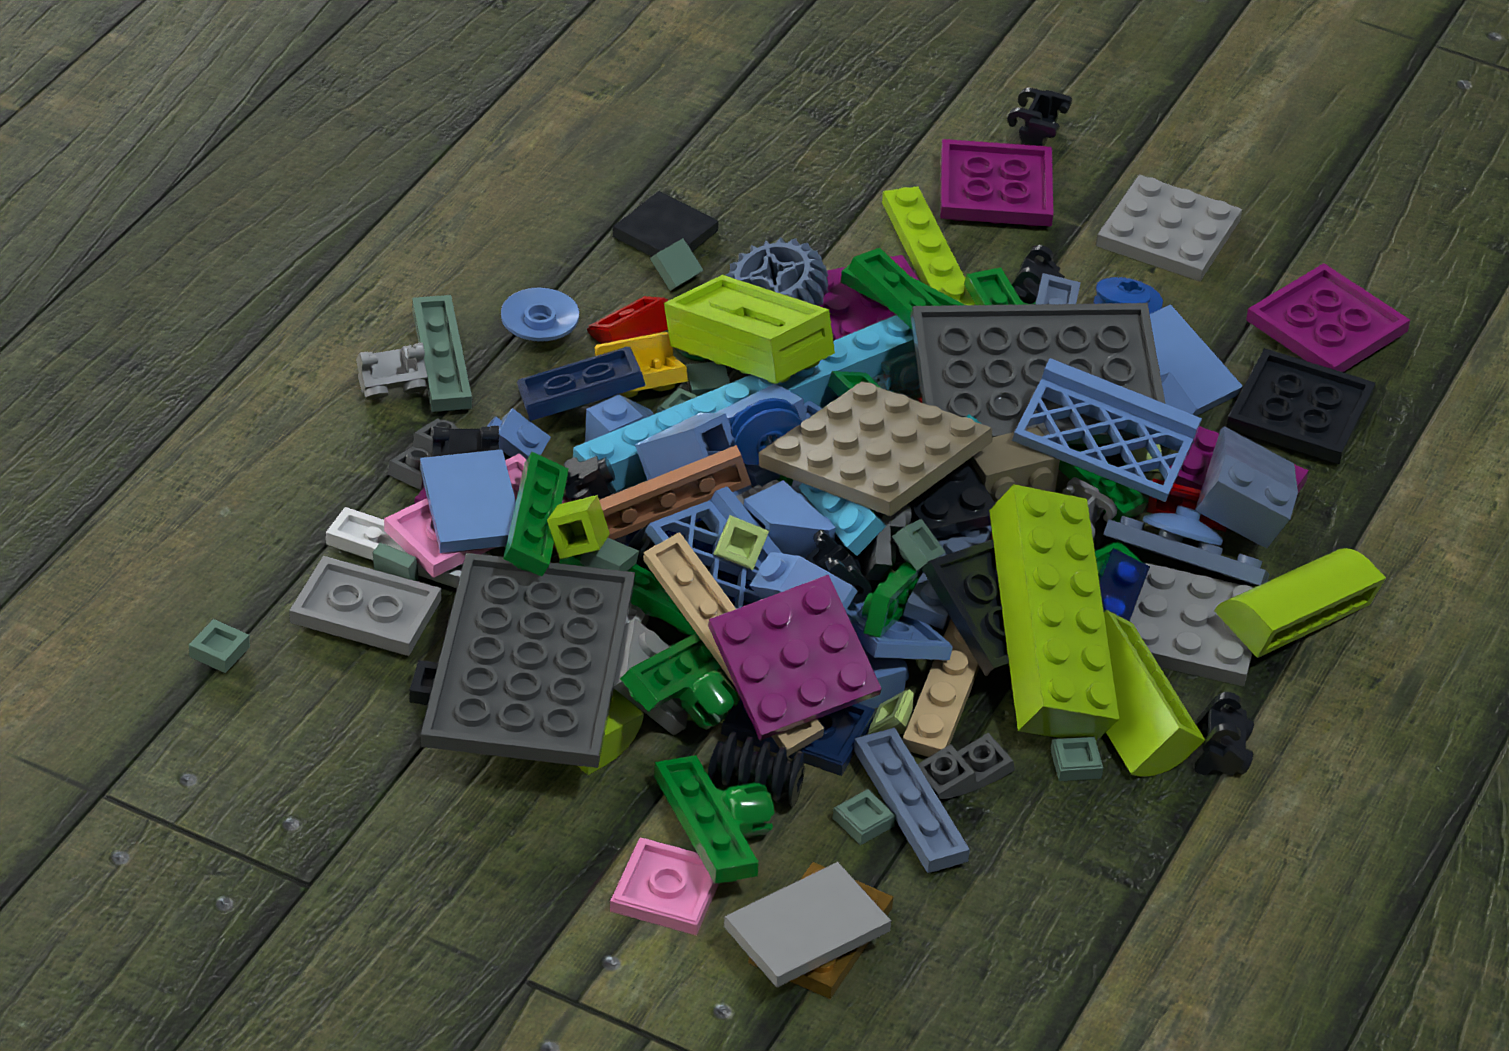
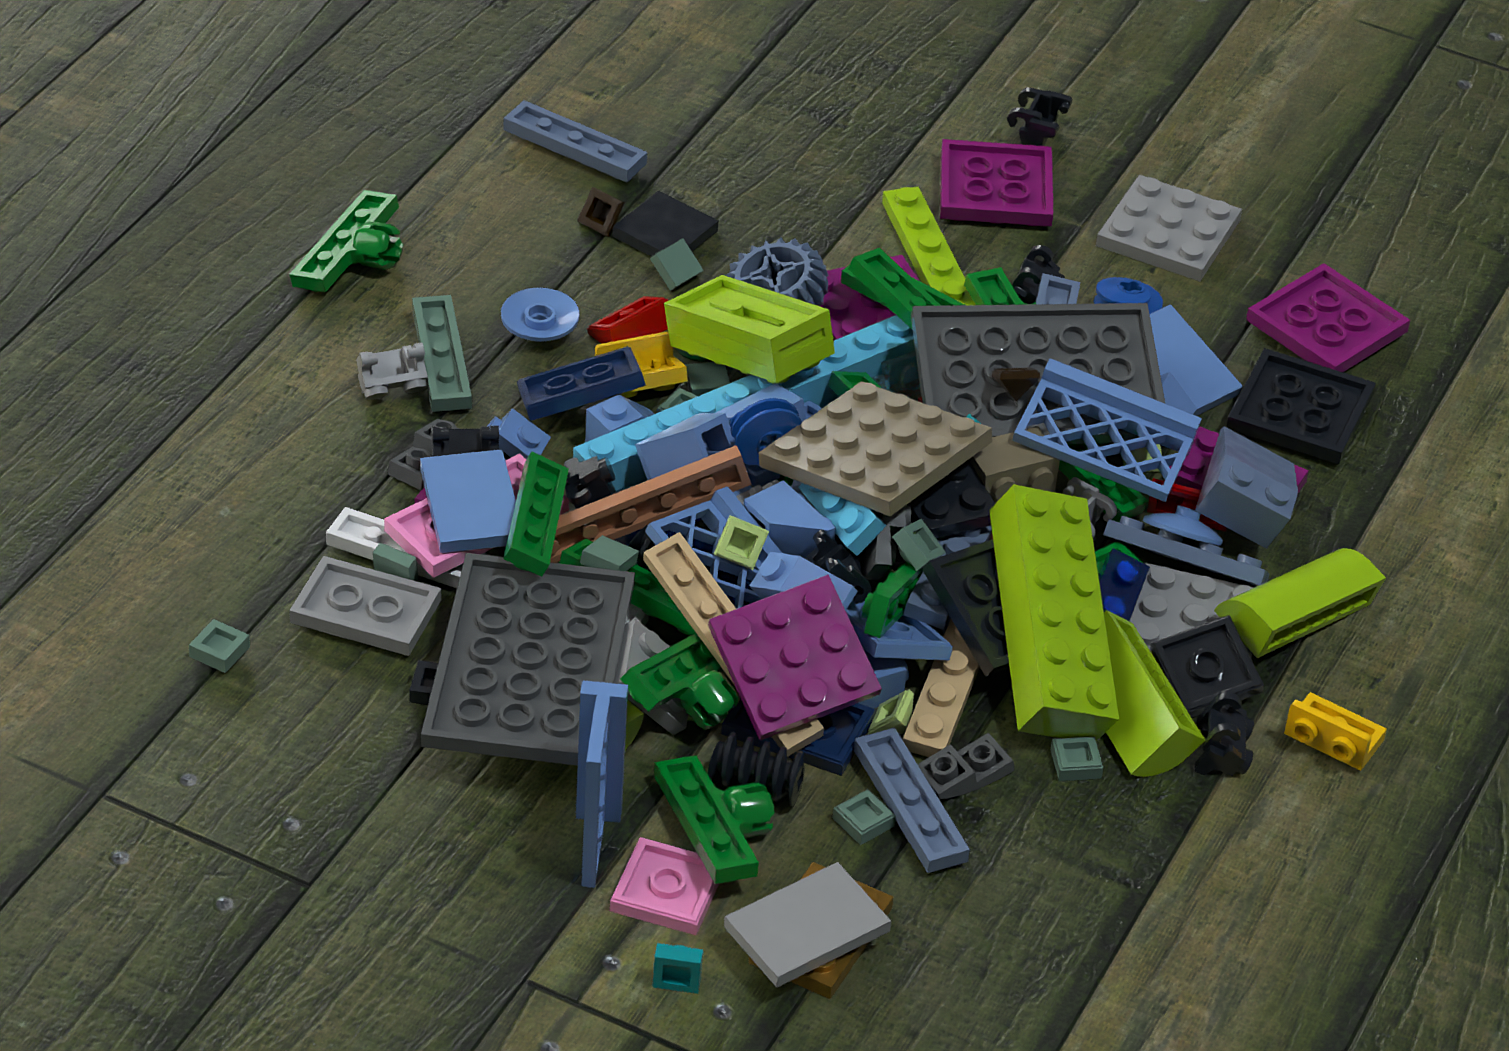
lime brick [547,495,610,559] -> none
none -> green plate [289,190,403,292]
none -> sand blue plate [503,100,647,182]
none -> medium blue fence [576,680,628,888]
none -> dark brown slope [577,187,625,237]
none -> teal plate [653,943,703,994]
none -> dark brown slope [992,367,1040,401]
none -> black tile [1150,615,1264,718]
none -> yellow bracket [1284,692,1387,771]

